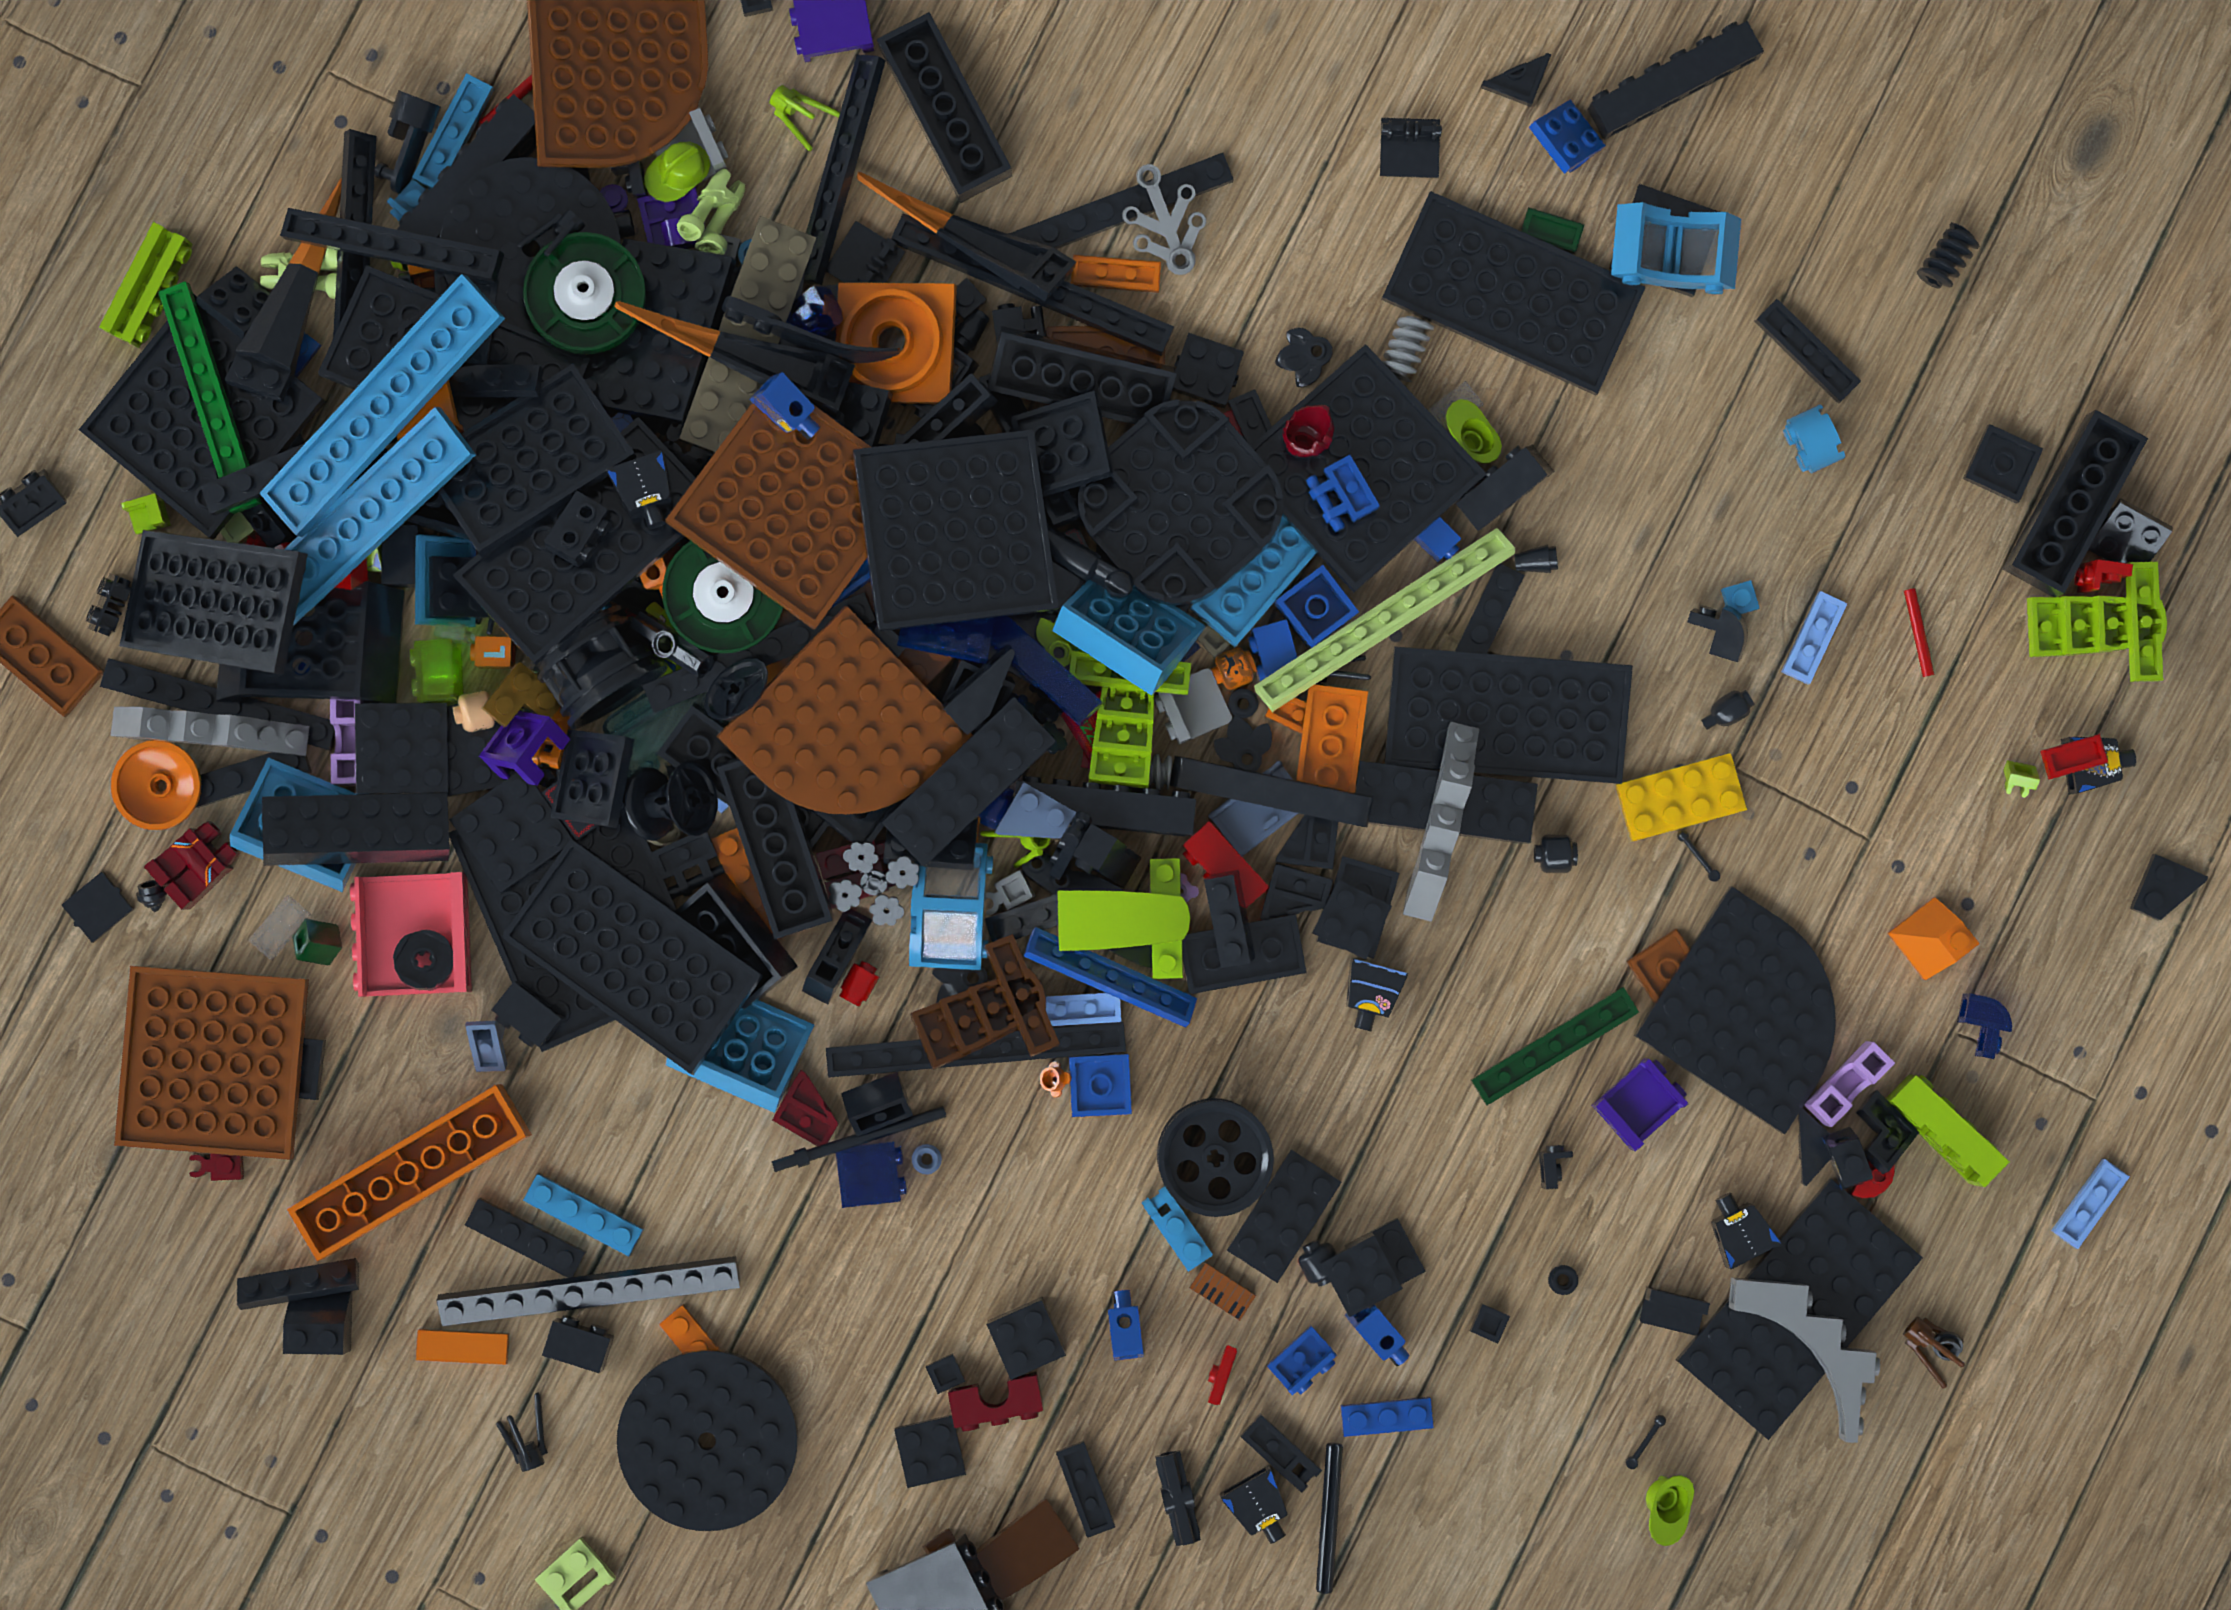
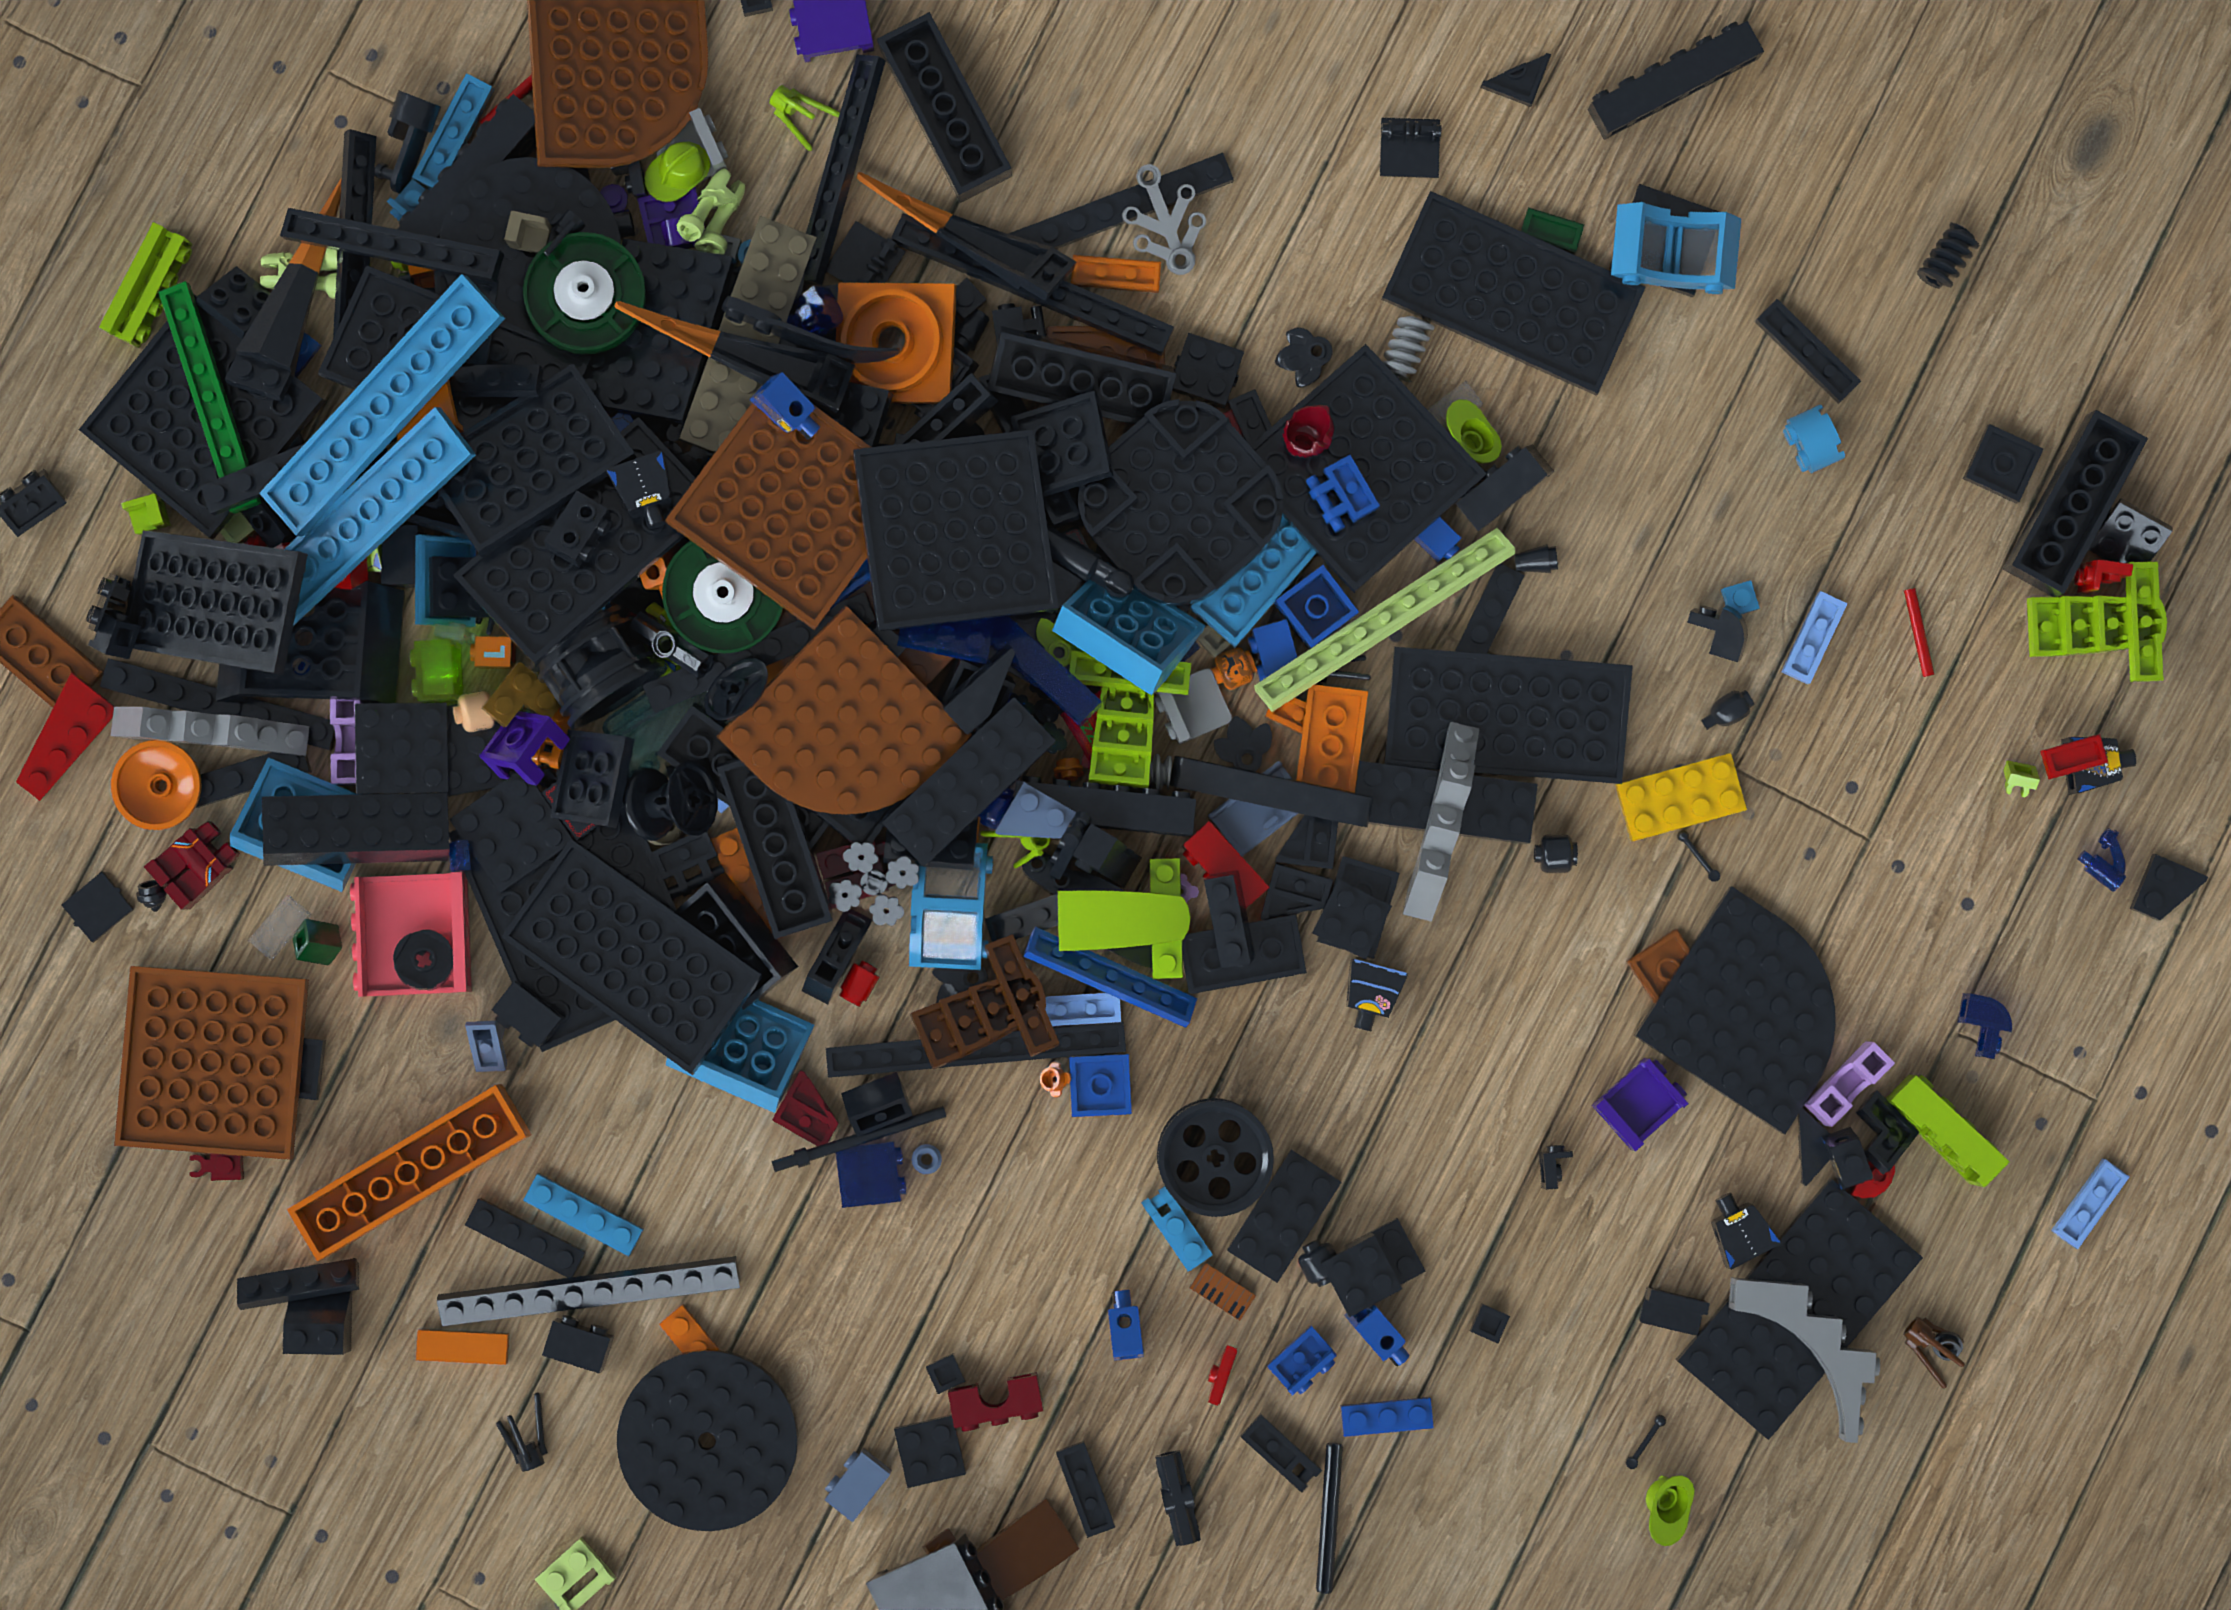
light grey plate [985,870,1036,915] -> none
black brick [986,1297,1066,1380] -> none
black torso [1220,1465,1288,1544] -> none
black plate [1228,689,1258,719] -> none
dark green plate [1470,987,1640,1106] -> none
blue plate [1529,99,1606,174] -> none
black plate [1548,1265,1578,1295] -> none
orange slope [1888,897,1980,980] -> none
none -> red wing [16,671,116,801]
none -> black brick [88,610,141,659]
none -> clear blue tile [449,840,471,872]
none -> dark tan panel [504,211,552,253]
none -> sand blue brick [824,1448,892,1522]
none -> orange plate [1053,758,1084,782]
none -> clear blue plant [2077,828,2126,892]

